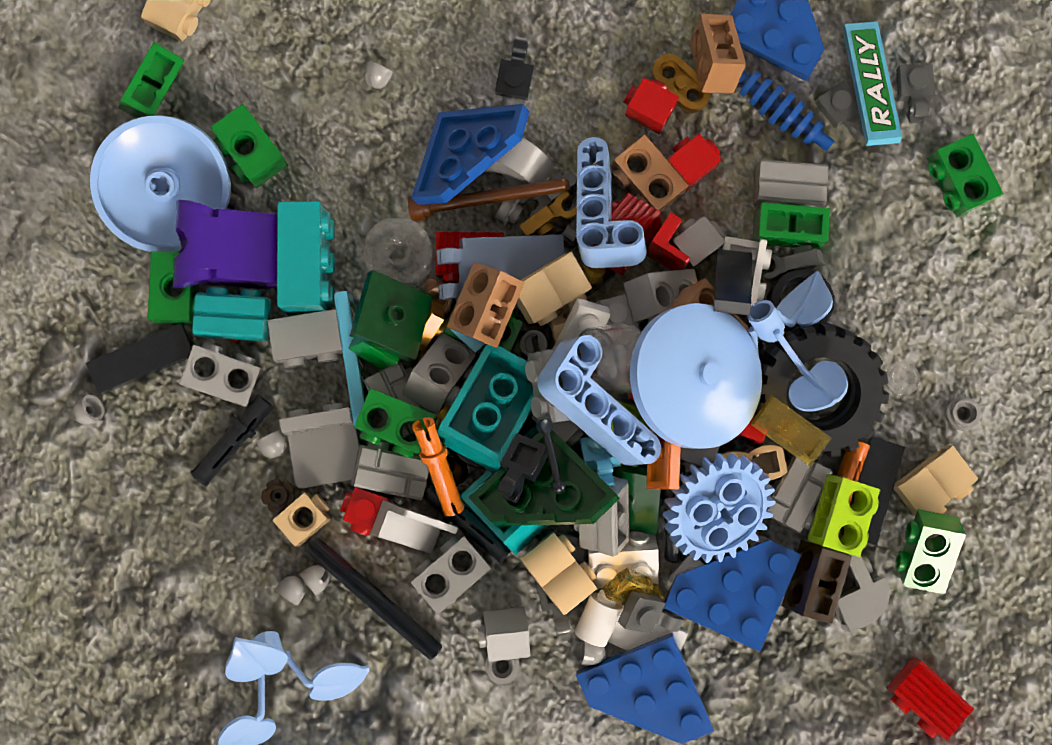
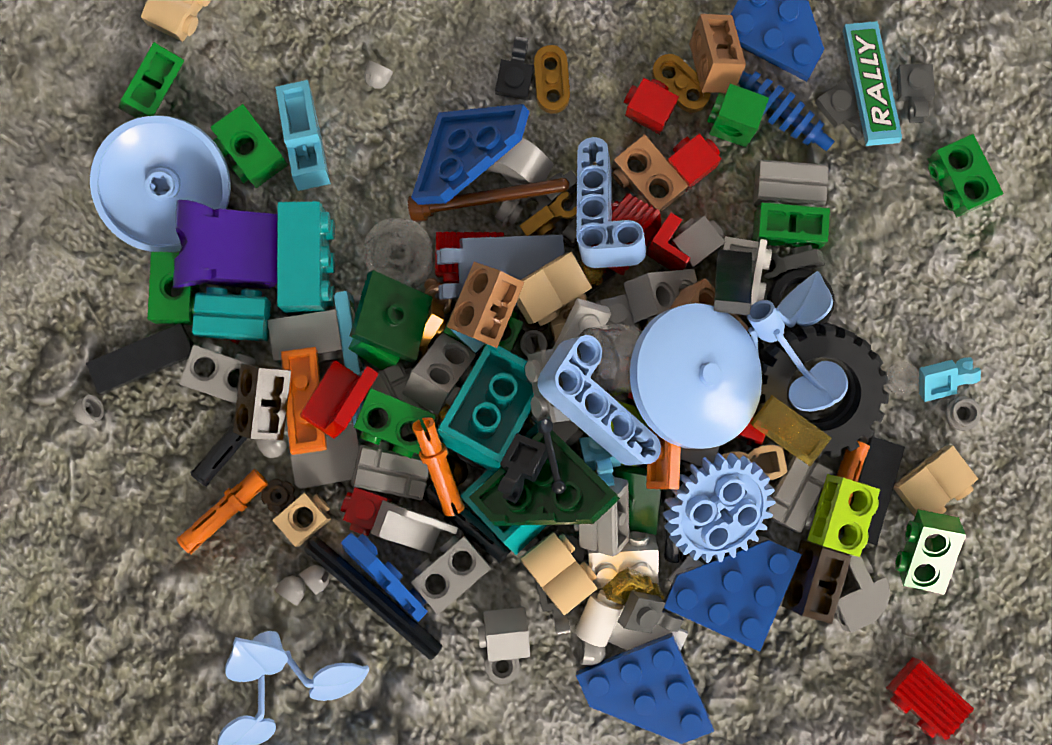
none -> orange pin [176,468,269,554]
none -> dark brown brick [233,363,291,441]
none -> medium azure slope [275,80,331,191]
none -> orange tile [281,347,327,455]
none -> red panel [300,361,379,439]
none -> blue plate [341,533,428,623]
none -> pearl gold plate [534,45,570,114]
none -> green brick [707,83,769,148]
none -> medium azure plate [919,357,981,402]

